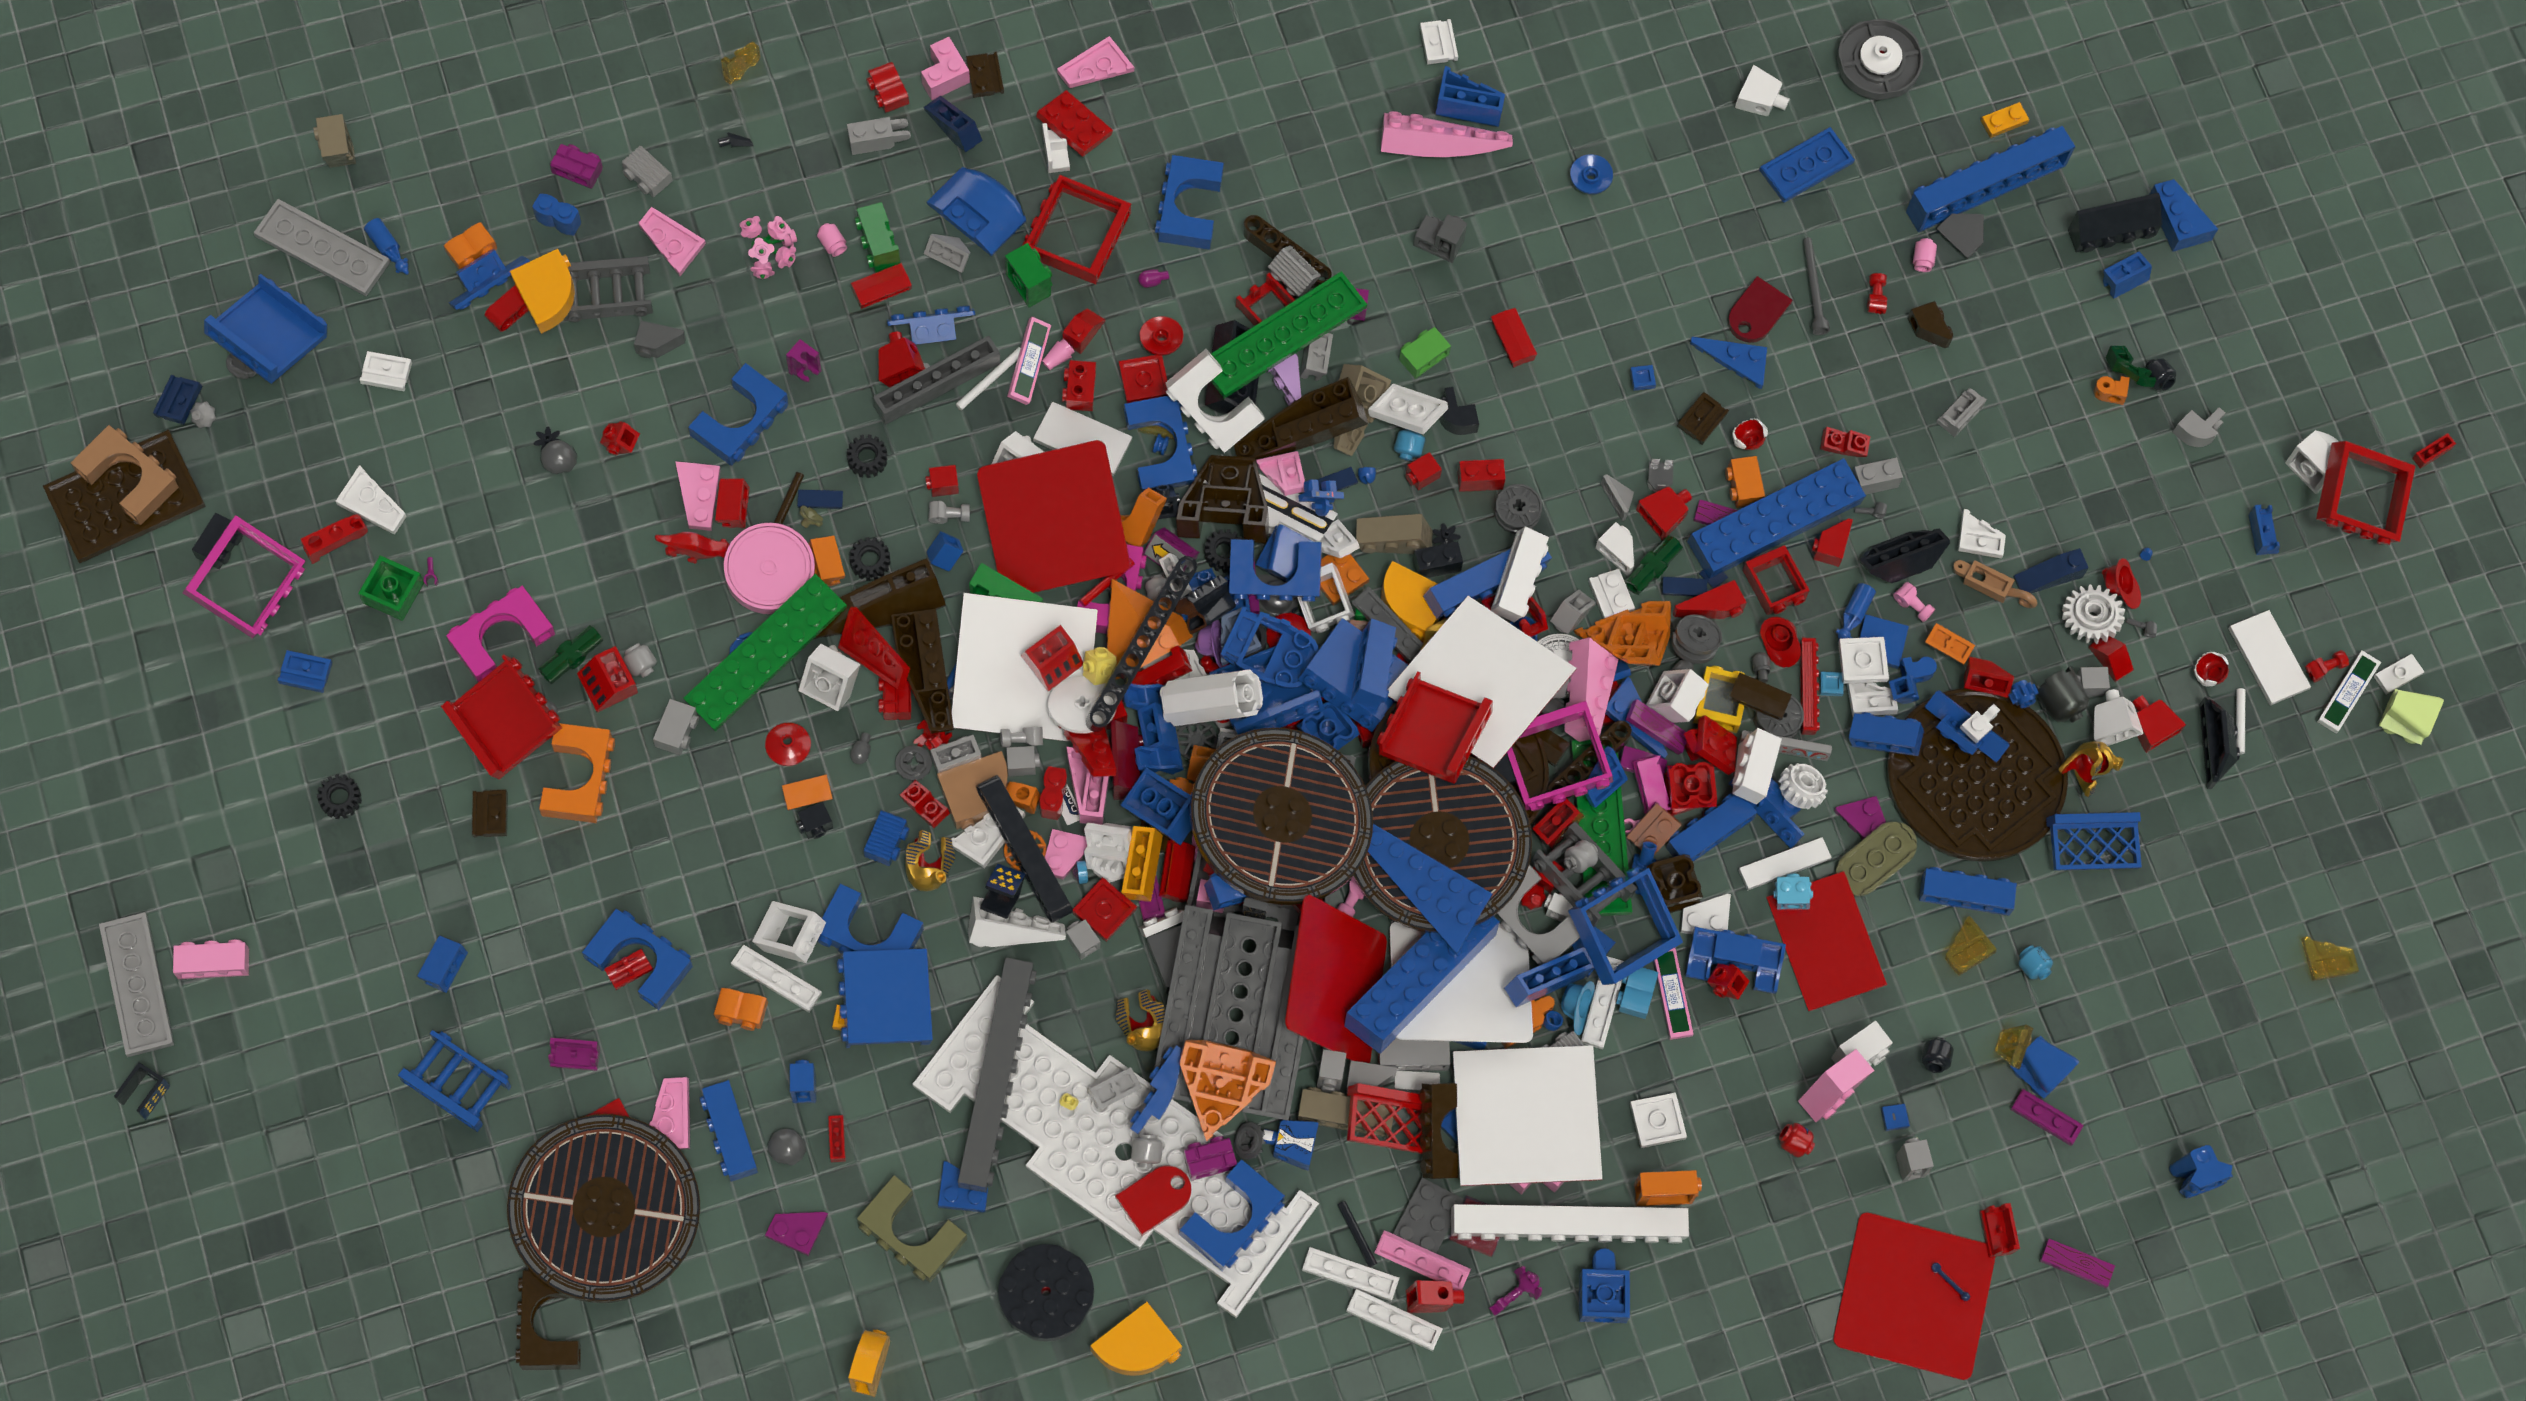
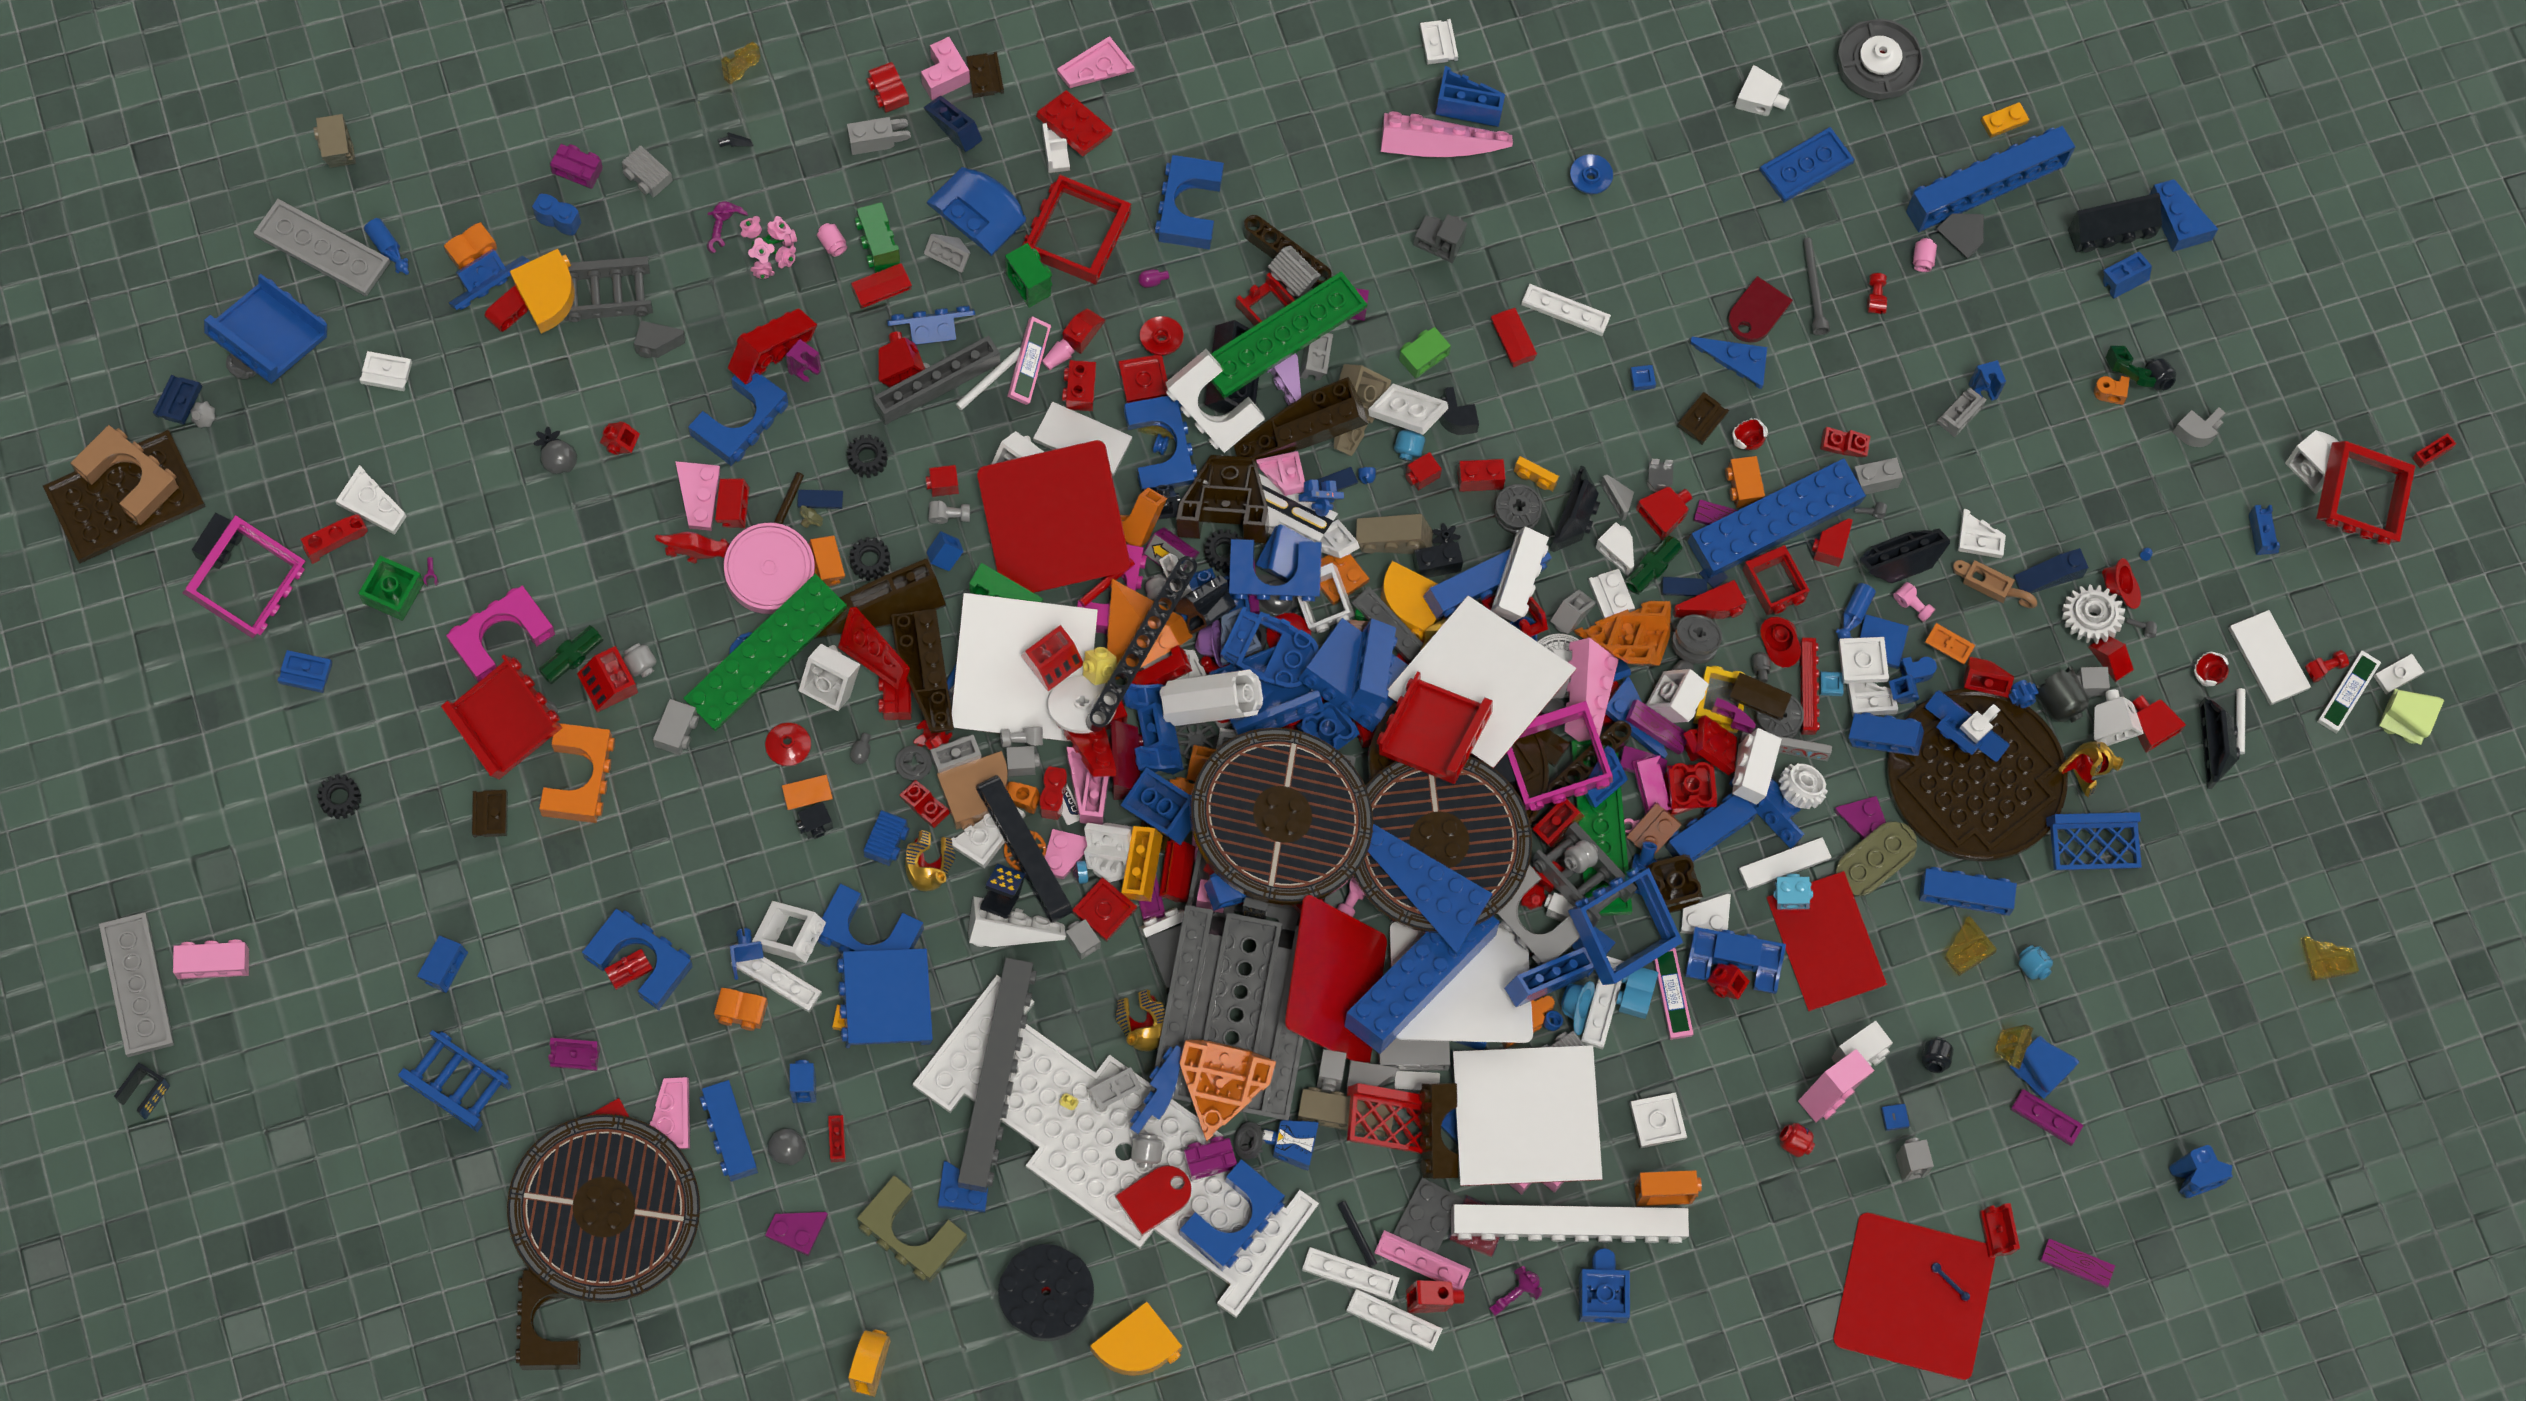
bright pink wing [639,207,706,276] -> none
dark brown slope [1907,301,1953,348] -> none
none -> magenta piece [707,201,748,253]
none -> red wedge [728,308,818,384]
none -> blue bracket [730,928,764,980]
none -> light orange plate [1514,456,1559,492]
none -> white tile [1521,284,1611,336]
none -> black wedge [1550,466,1600,552]
none -> magenta slope [1711,697,1756,734]
none -> blue hinge [1969,360,2006,401]

